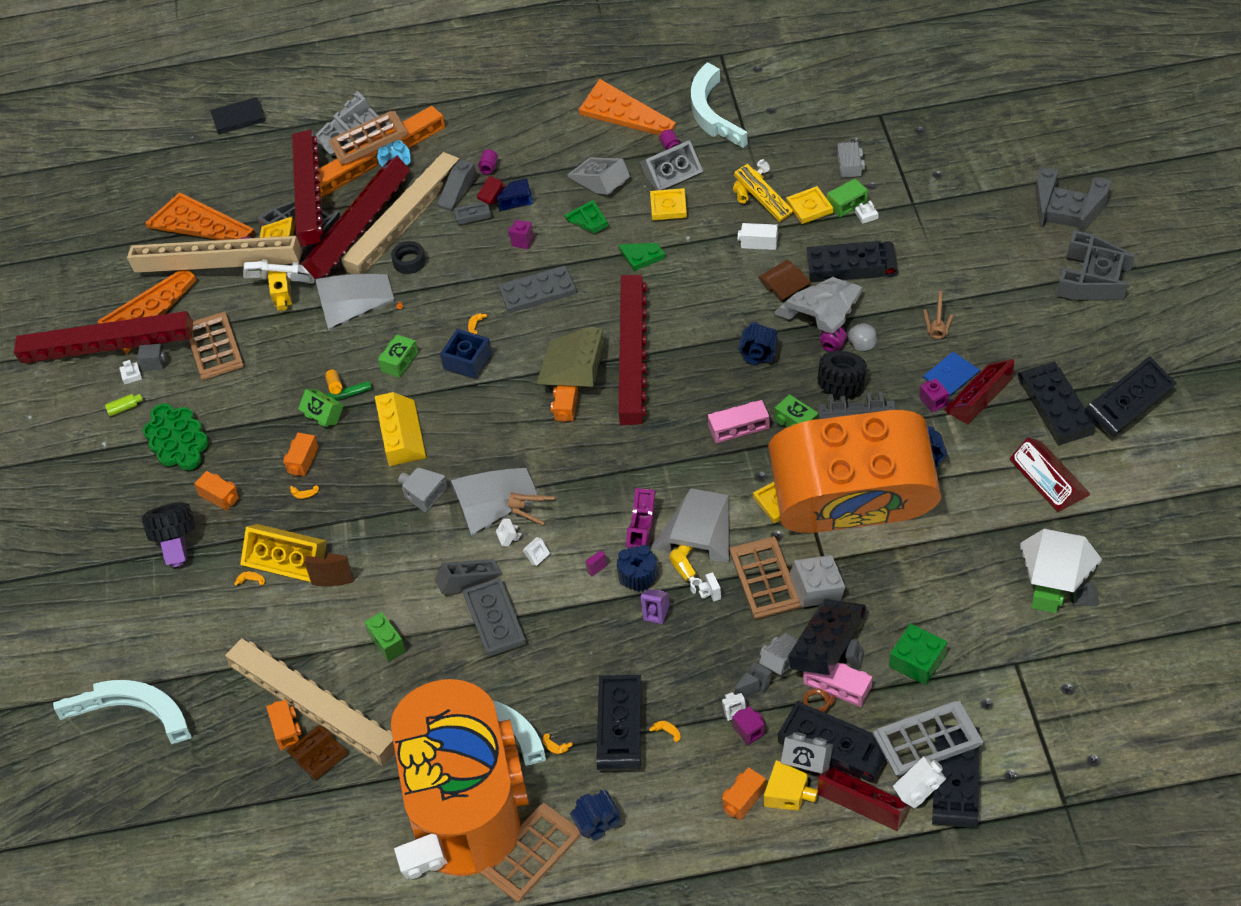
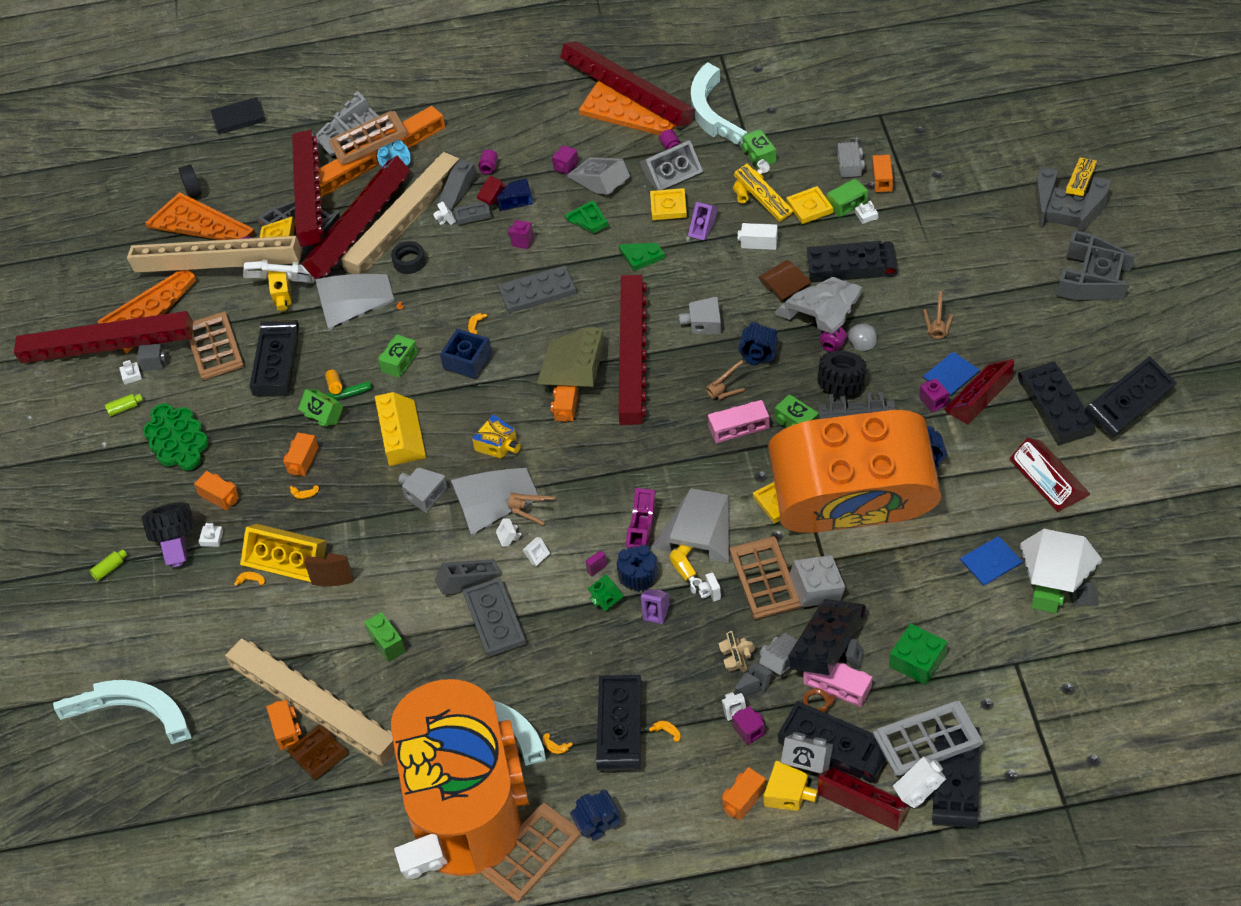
none -> lime cylinder [89,549,127,581]
none -> black tyre [178,164,201,198]
none -> white tile [199,523,223,547]
none -> black hinge [250,320,299,396]
none -> white tile [433,201,456,225]
none -> torso [472,415,521,458]
none -> magenta brick [552,145,579,174]
none -> dark red brick [560,41,695,127]
none -> green brick [587,574,624,611]
none -> light grey torso [679,297,721,335]
none -> medium lavender slope [688,202,718,240]
none -> medium nougat plant [706,360,745,400]
none -> tan hips [719,631,755,673]
none -> bright green brick [741,129,776,169]
none -> orange brick [872,155,893,192]
none -> blue piece [960,536,1023,586]
none -> yellow tile [1066,158,1097,196]

